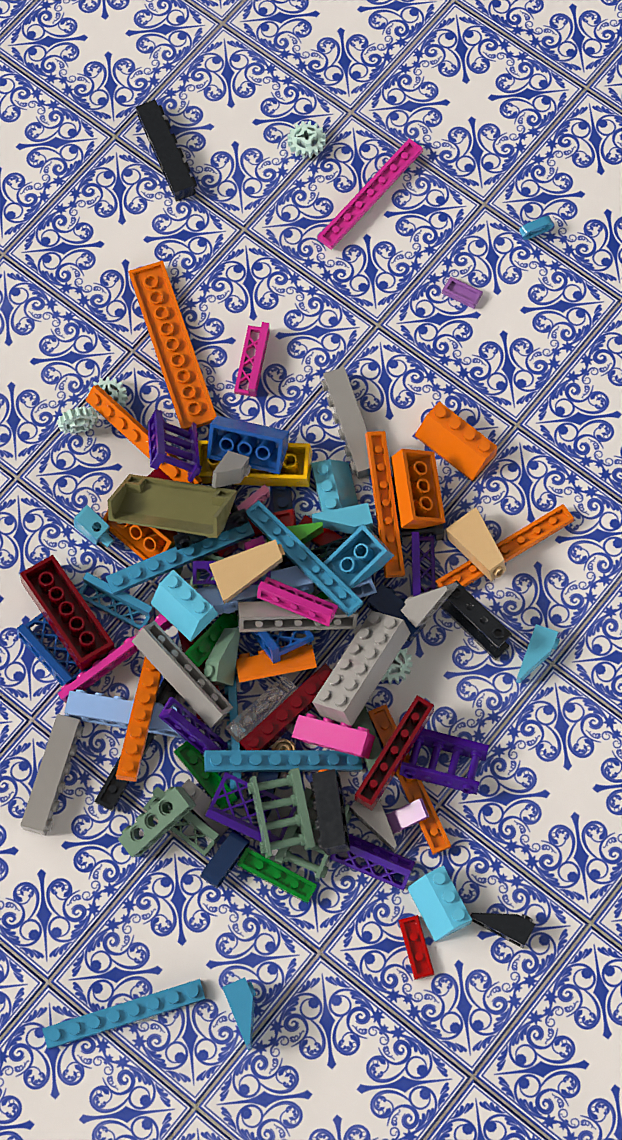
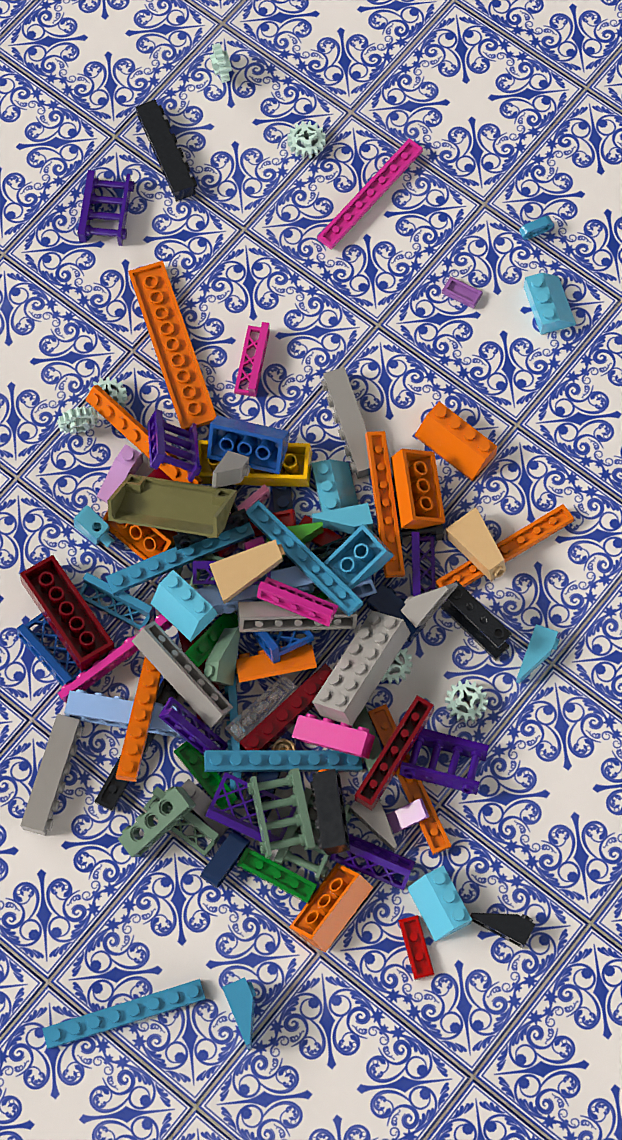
none -> dark purple fence [77,170,135,246]
none -> lavender slope [97,444,143,504]
none -> light aqua gear [209,43,232,83]
none -> orange slope [289,863,374,953]
none -> light aqua gear [445,680,488,723]
none -> medium azure slope [524,273,576,335]

